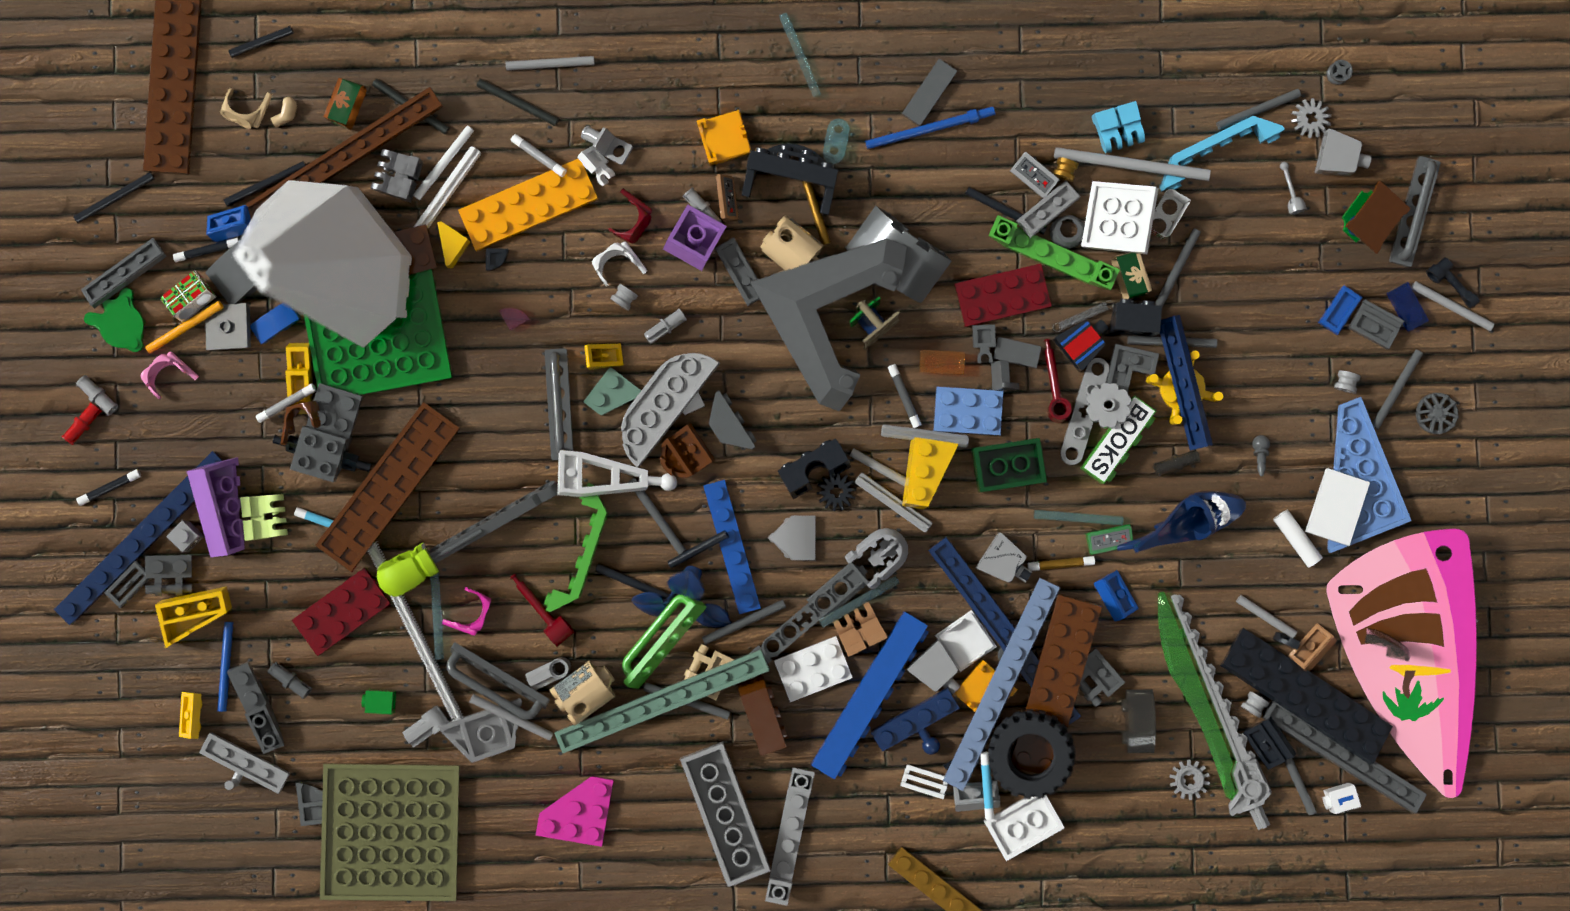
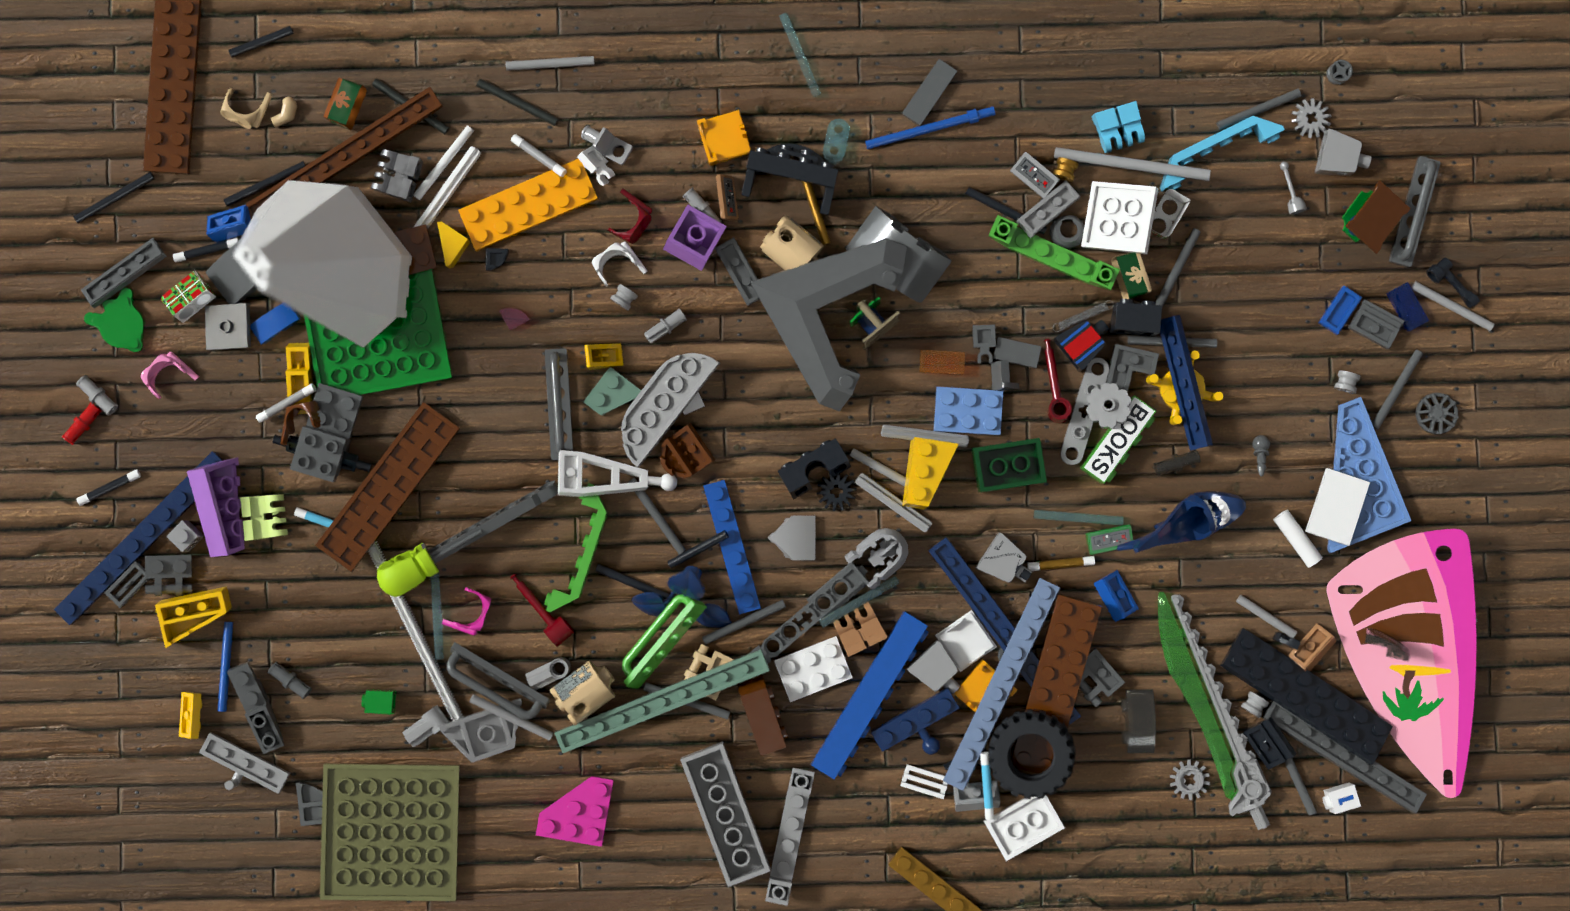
light orange piece [145,301,224,354] -> none
dark red plate [292,568,391,656] -> none
dark grey slope [709,391,757,450] -> none
dark grey bar [888,364,922,428] -> none
dark red plate [954,263,1051,327] -> none

